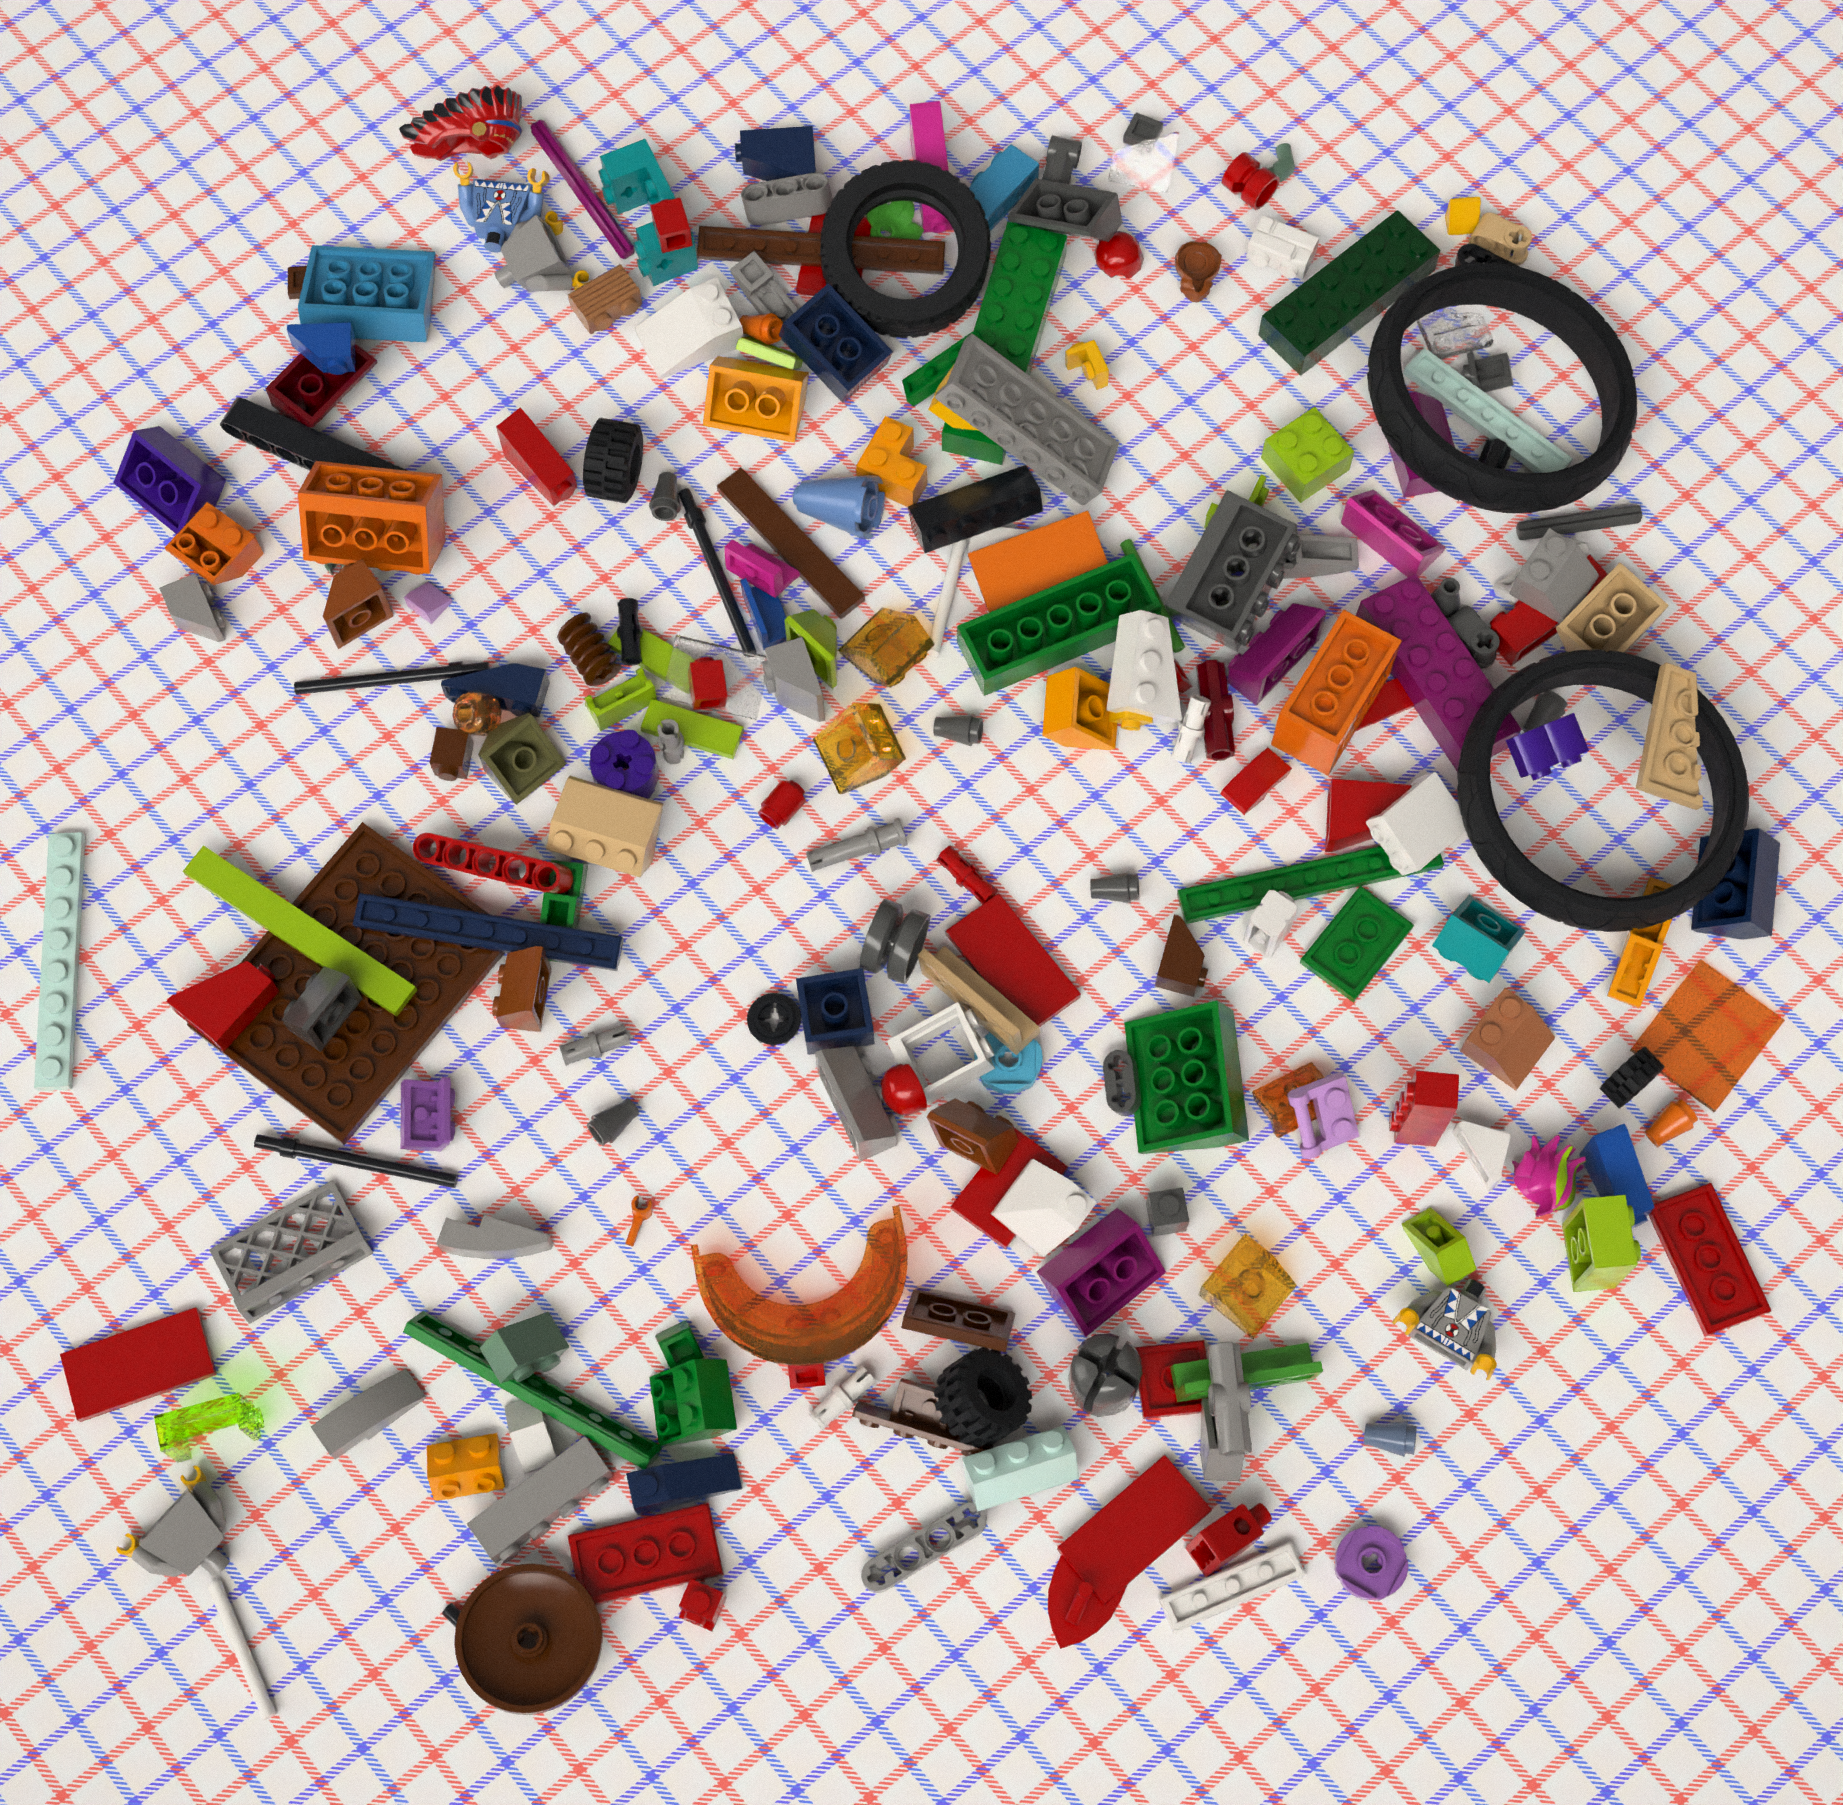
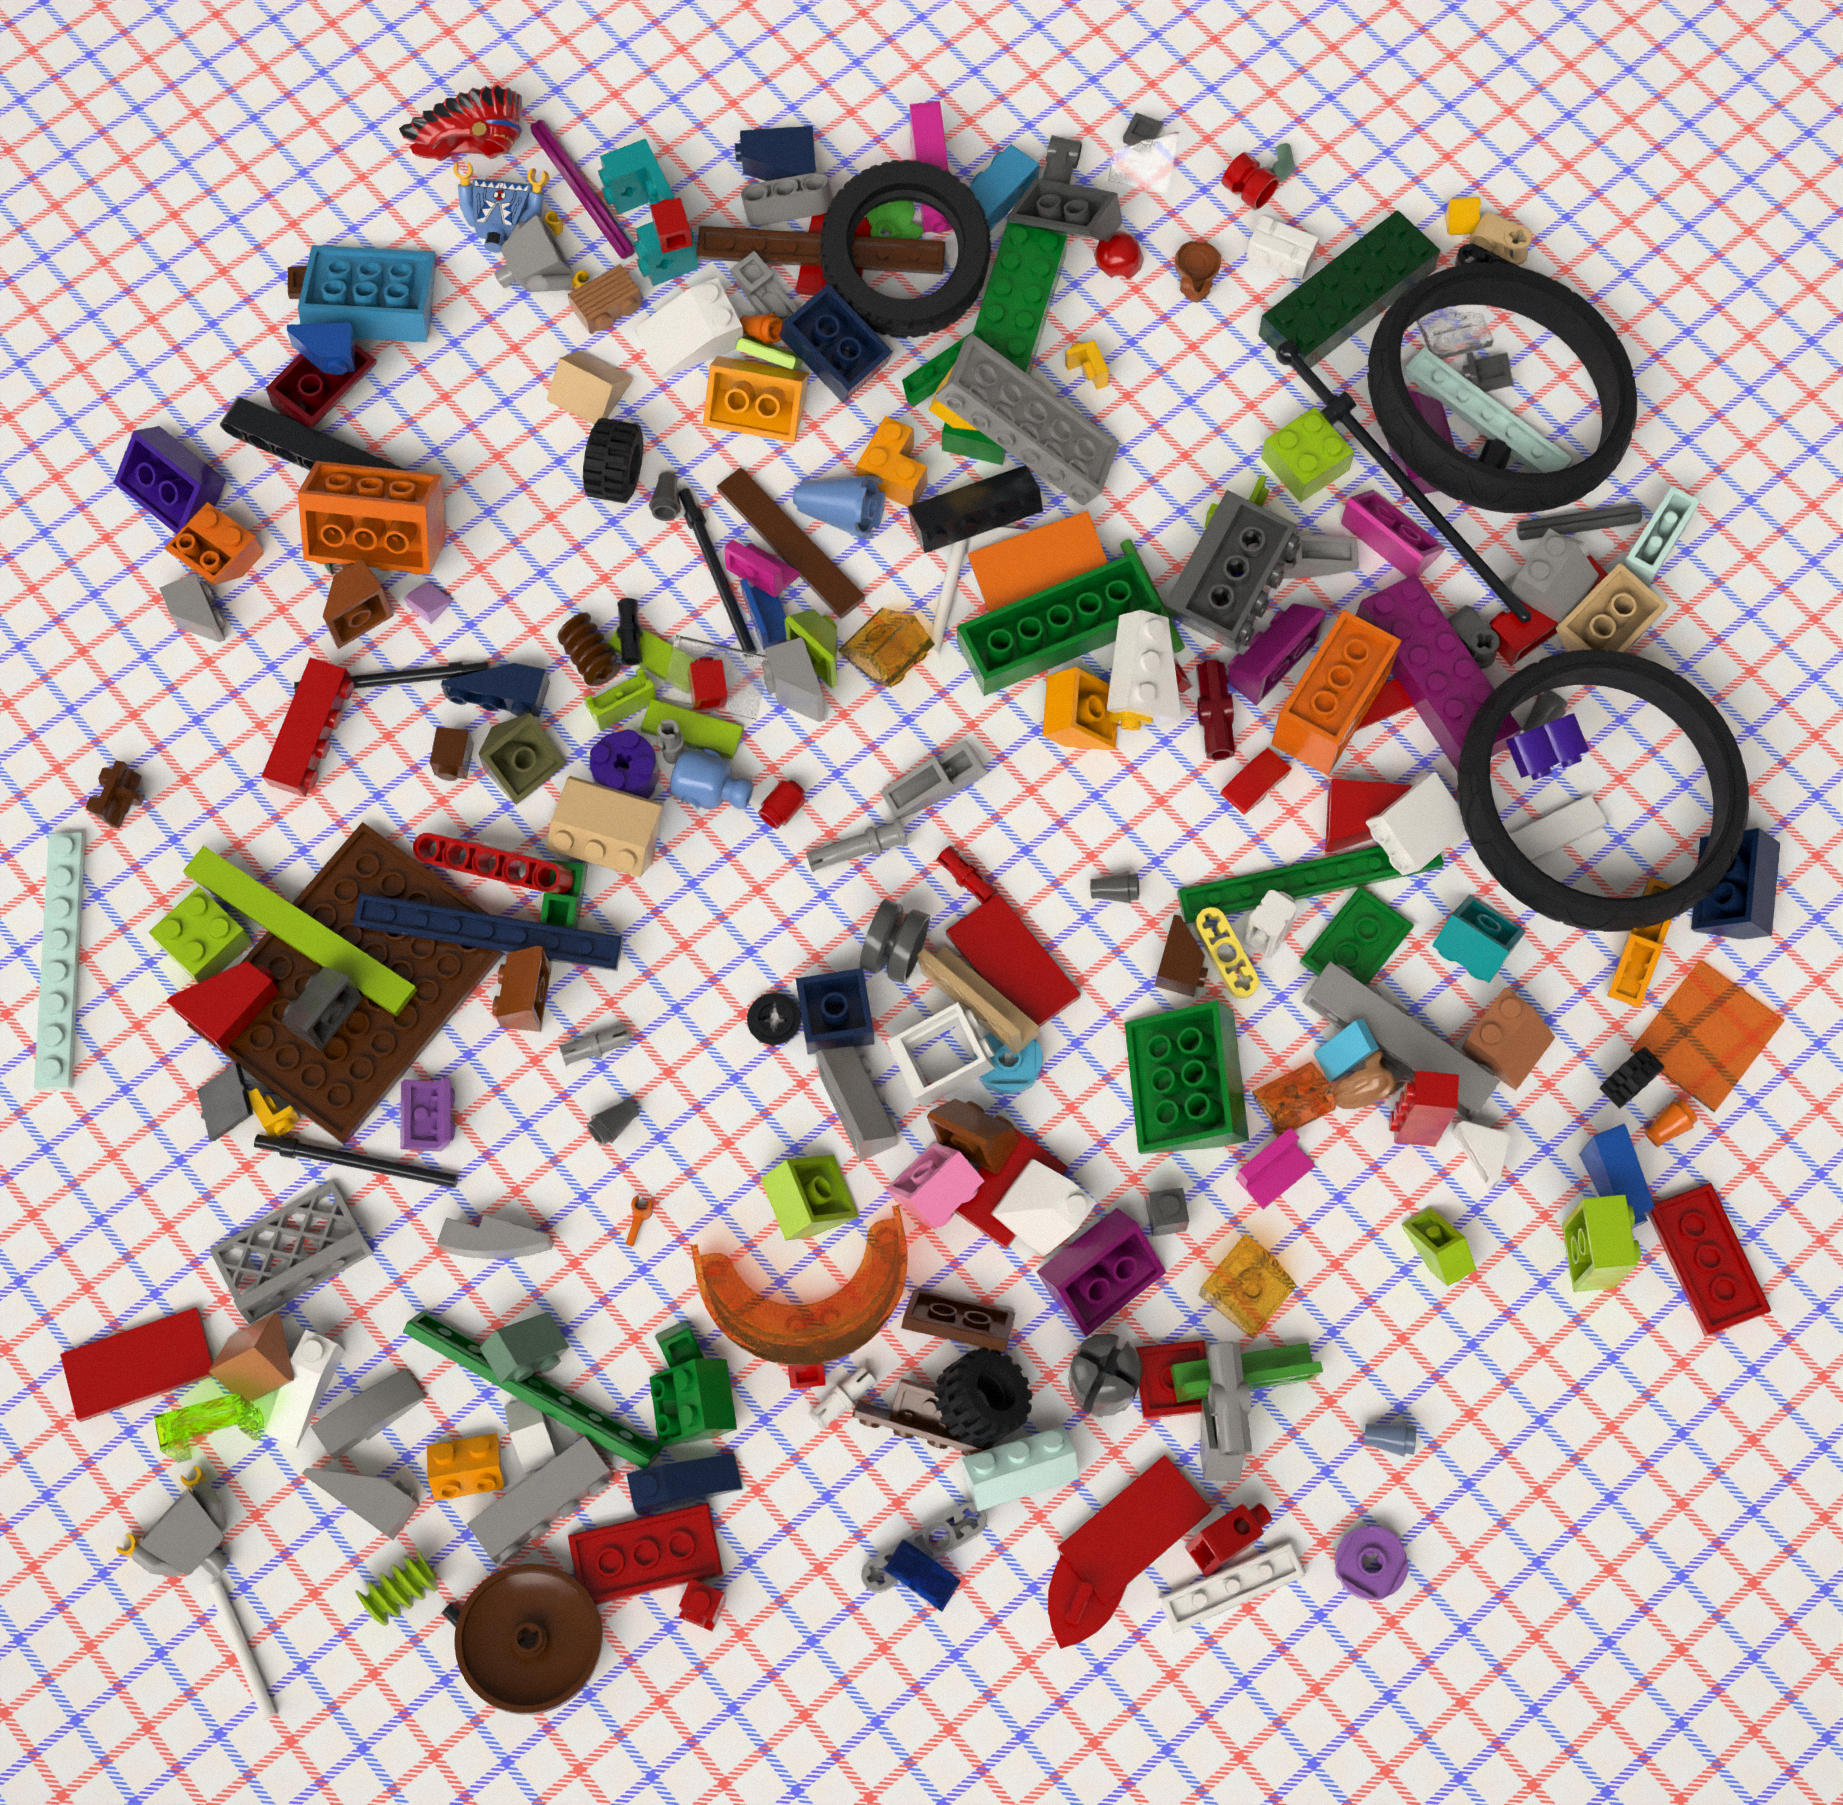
clear orange head [452,692,502,736] -> none
red slope [496,408,577,506] -> none
clear yellow slope [813,703,906,794] -> none
red hair [881,1064,927,1116] -> none
dark grey cone [933,714,983,746] -> none
dark grey beam [1103,1050,1141,1116] -> none
white pin [1171,695,1211,763] -> none
lavender plate [1287,1072,1359,1159] -> none
torso [1392,1279,1497,1380] -> none
dark grey cone [1431,578,1460,618] -> none
dark pink hair [1511,1135,1586,1217] -> none
tan wing [1635,662,1703,810] -> none
none -> reddish brown hips [86,760,144,829]
none -> lime brick [148,886,253,983]
none -> piece [197,1063,253,1141]
none -> nougat slope [209,1313,294,1404]
none -> yellow bracket [248,1088,300,1137]
none -> red brick [261,657,354,797]
none -> white slope [264,1329,345,1448]
none -> light grey slope [302,1468,419,1540]
none -> lime piece [355,1548,438,1626]
none -> tan slope [547,350,633,424]
none -> medium blue piece [670,749,754,810]
none -> lime slope [761,1155,859,1241]
none -> light grey slope [880,741,988,819]
none -> clear blue slope [883,1539,961,1612]
none -> bright pink slope [885,1142,984,1229]
none -> light yellow beam [1194,907,1259,999]
none -> dark pink panel [1236,1127,1315,1210]
none -> black bar [1275,341,1531,623]
none -> light grey brick [1302,961,1500,1121]
none -> medium azure tile [1314,1019,1379,1082]
none -> medium nougat piece [1332,1051,1404,1109]
none -> white tile [1509,795,1608,862]
none -> light aqua brick [1623,486,1700,587]

